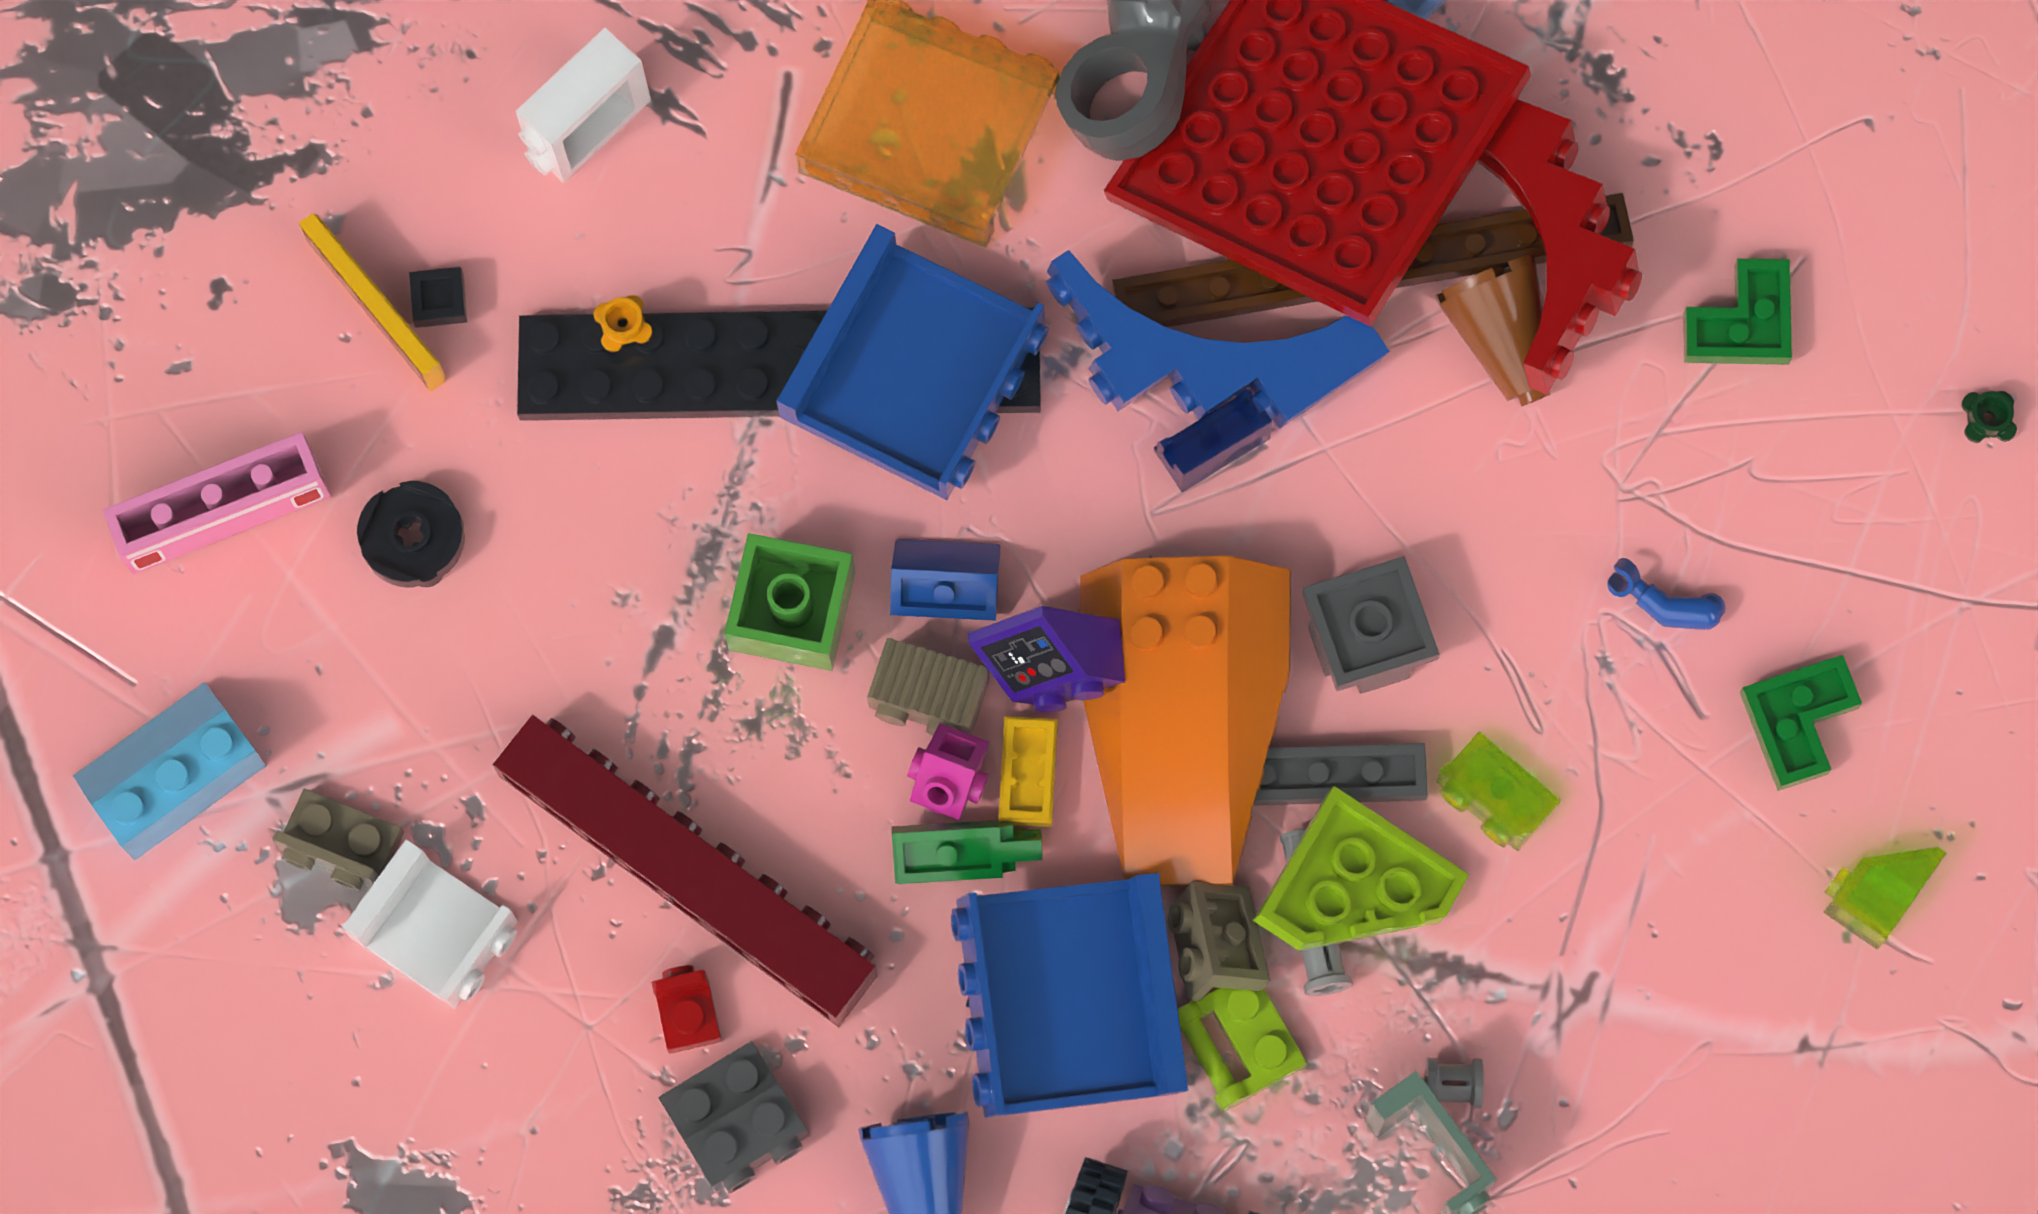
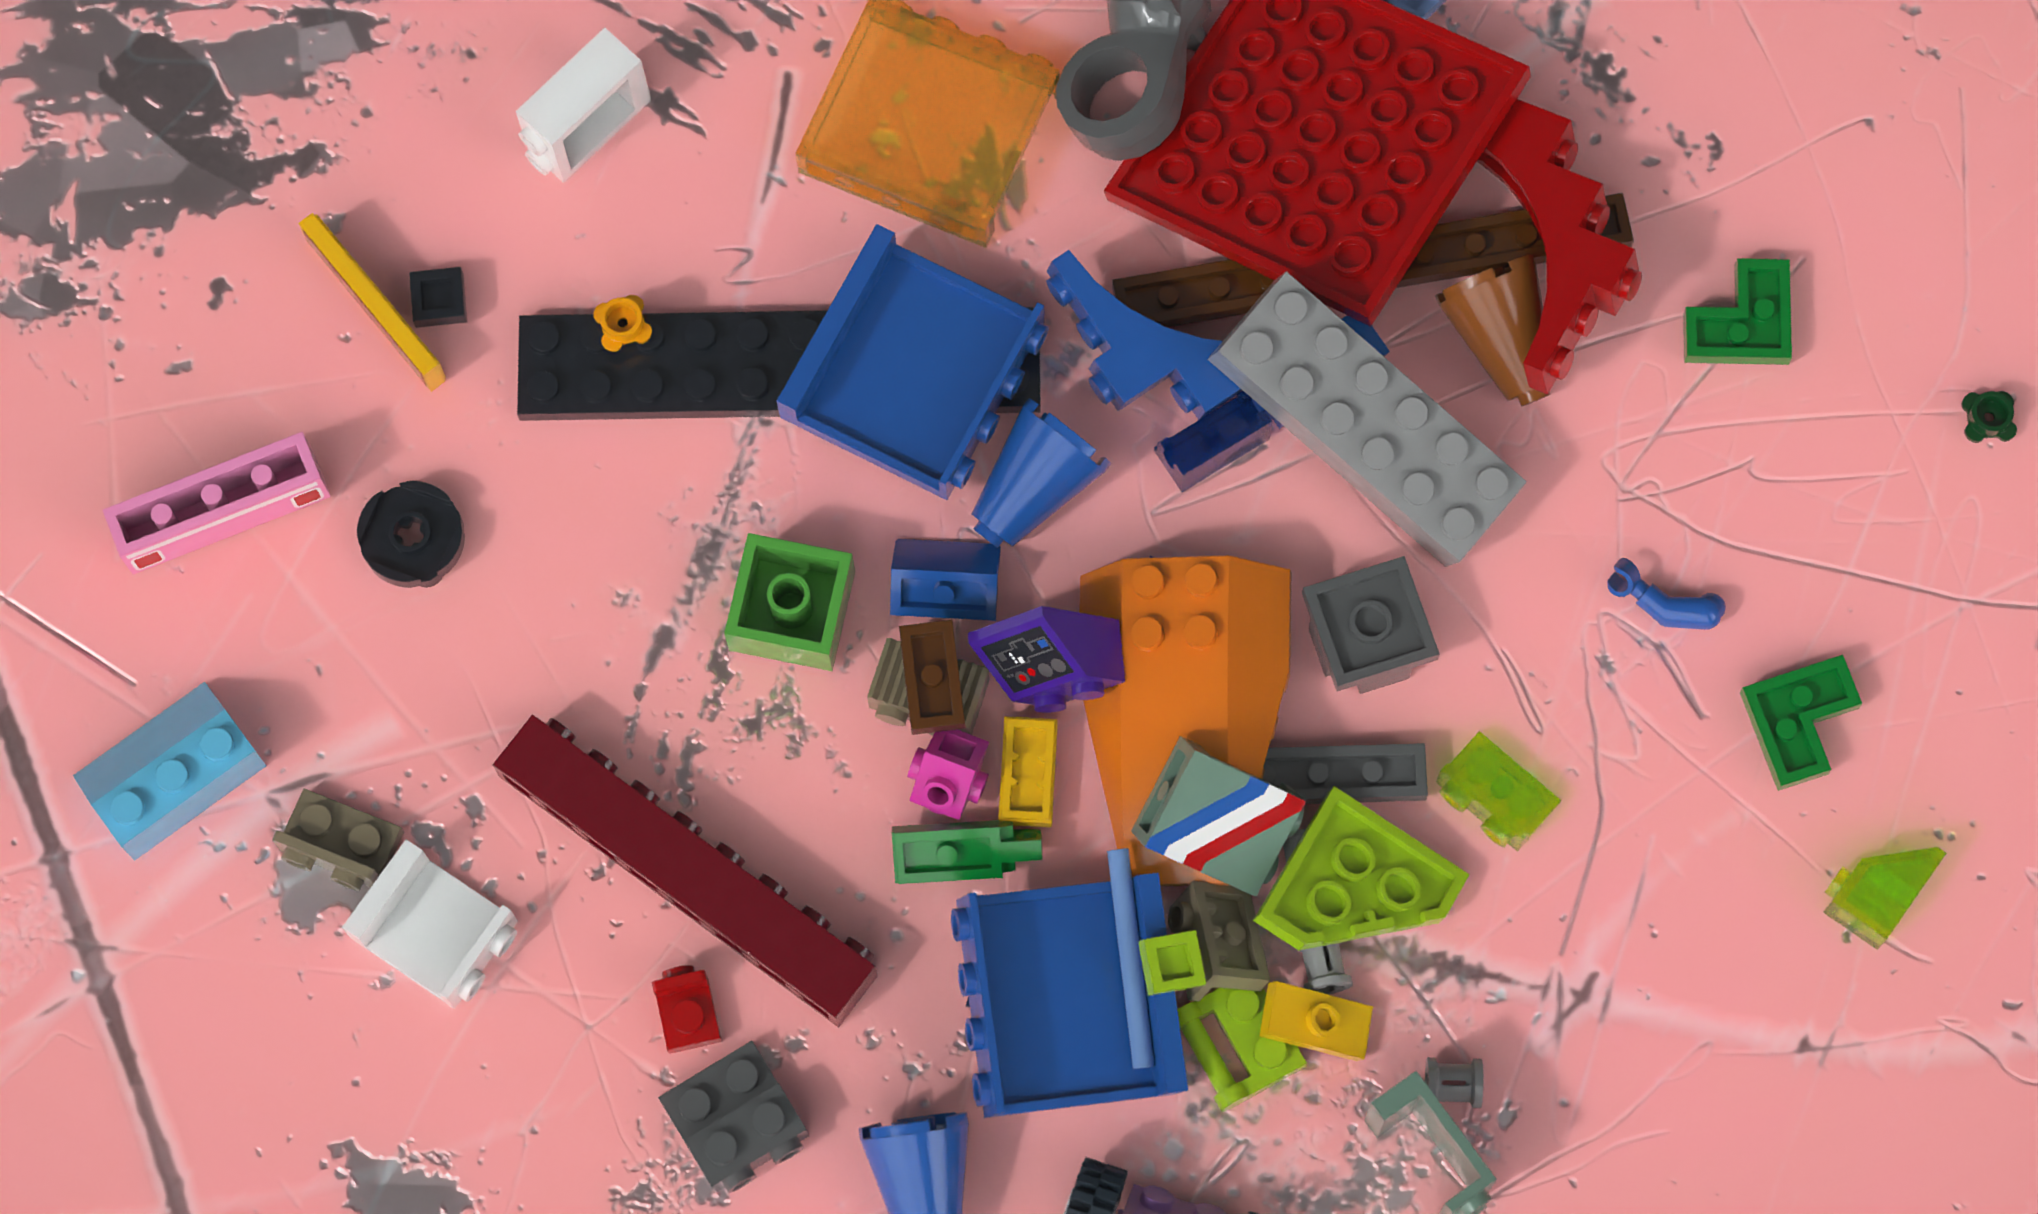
none -> reddish brown plate [899,620,966,735]
none -> blue cone [971,398,1112,548]
none -> medium blue bar [1107,848,1155,1069]
none -> panel [1131,736,1306,897]
none -> lime plate [1138,930,1206,996]
none -> light grey brick [1207,271,1527,567]
none -> yellow plate [1259,981,1373,1061]

